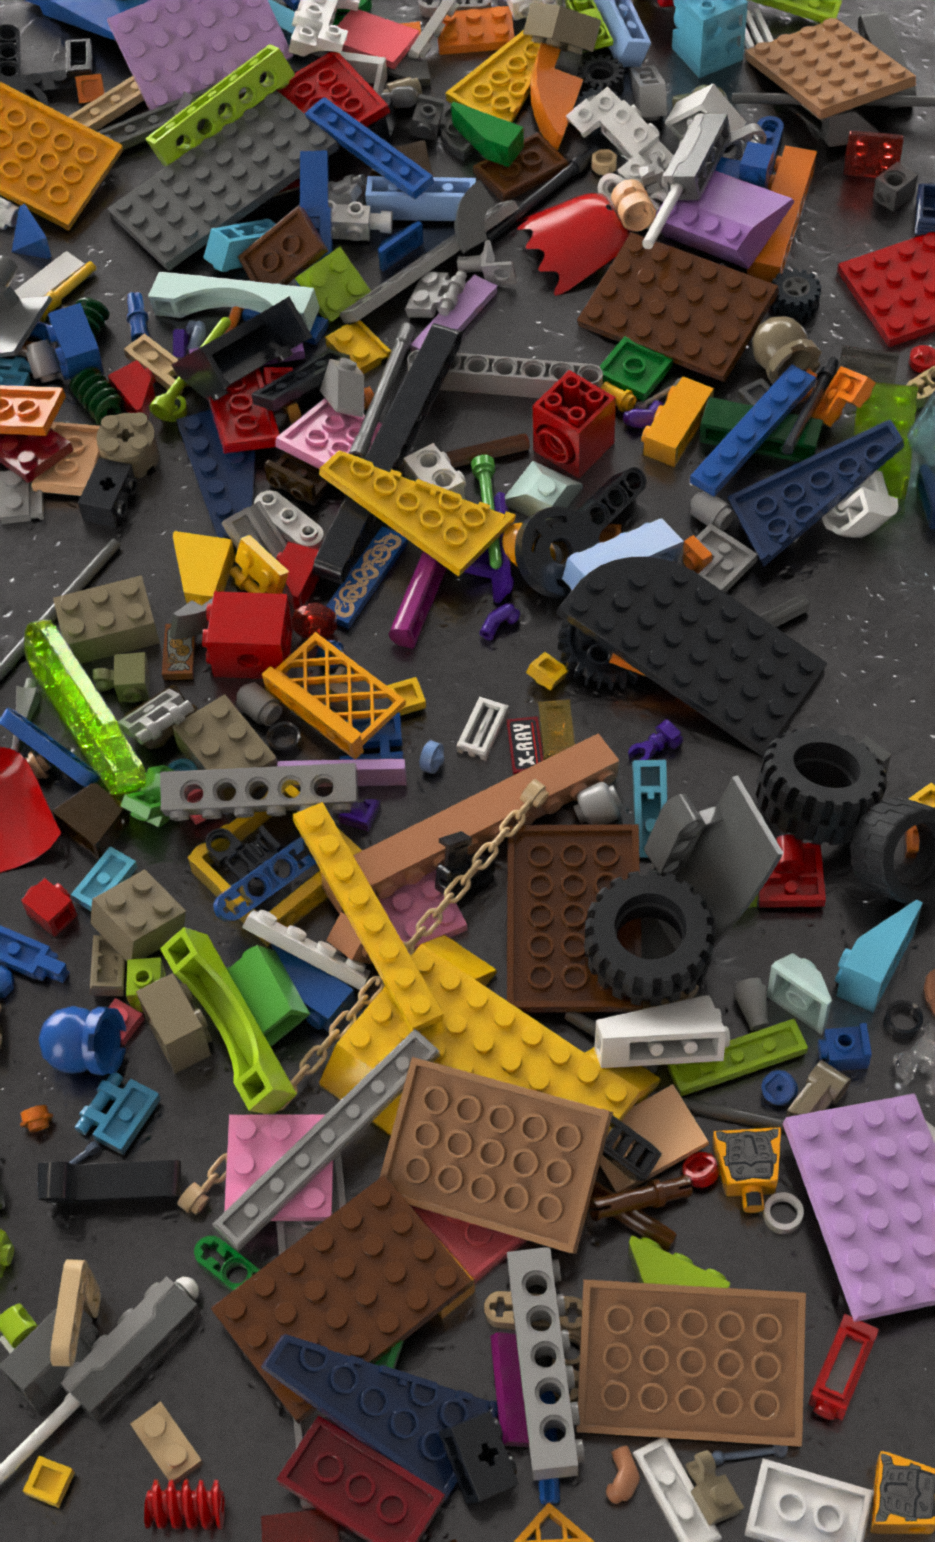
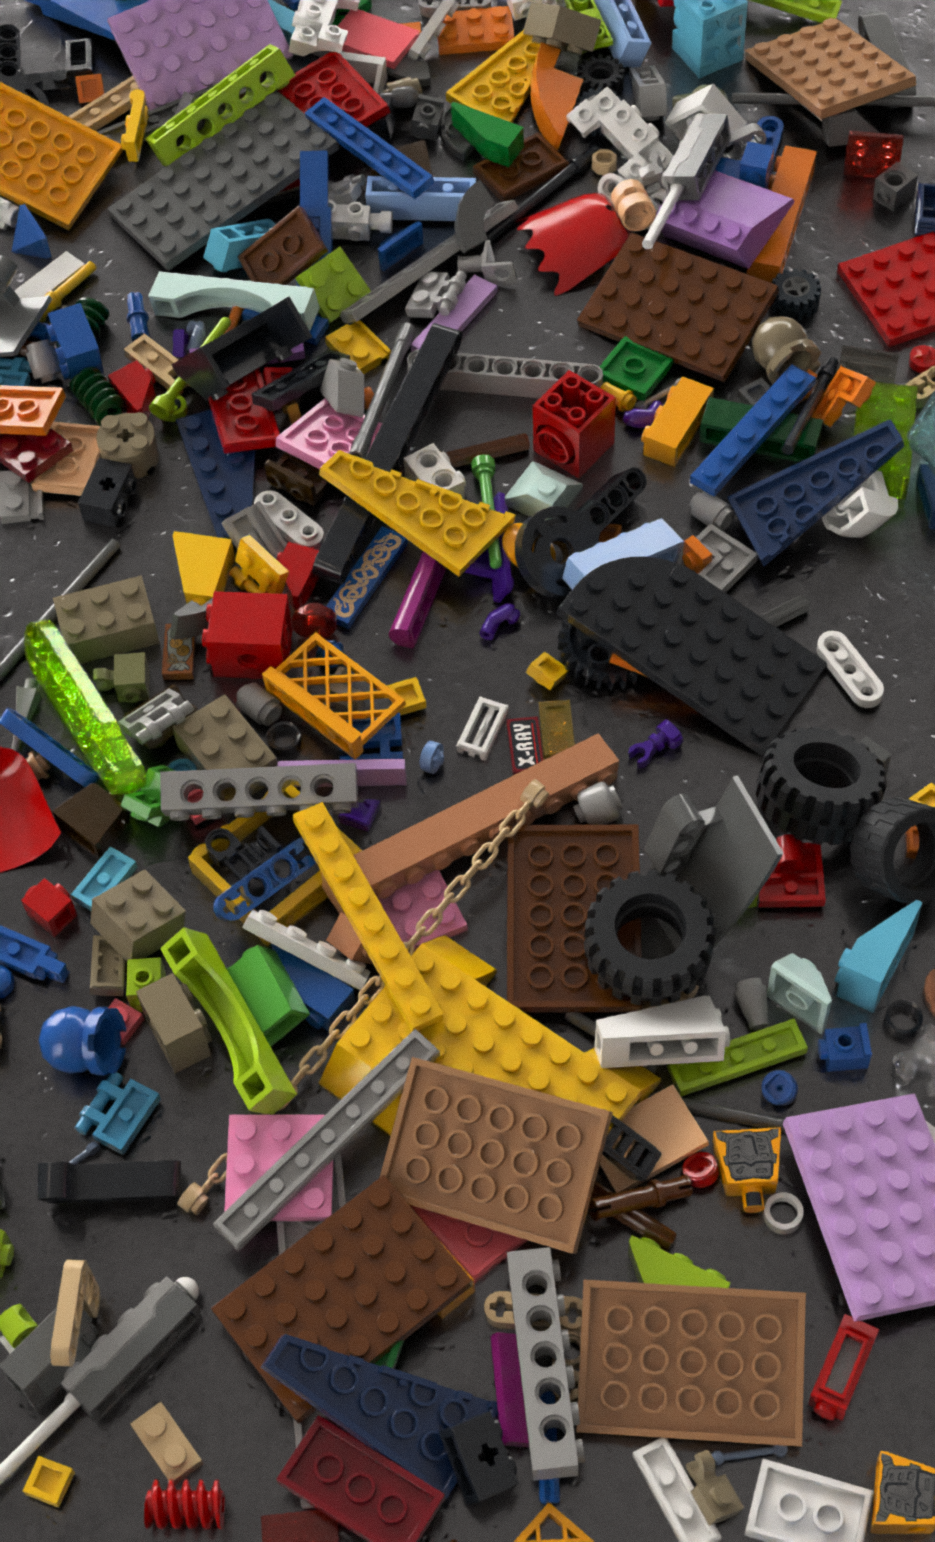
orange plate [20,1105,53,1133] -> none
green beam [194,1235,260,1292] -> none
black piece [435,831,496,895] -> none
nougat arm [606,1446,640,1504] -> none
medium azure slope [632,760,667,857] -> none
white tile [744,8,774,49] -> none
dark tan piece [786,1060,851,1117] -> none
none -> yellow plate [121,89,149,162]
none -> white plate [817,631,884,708]

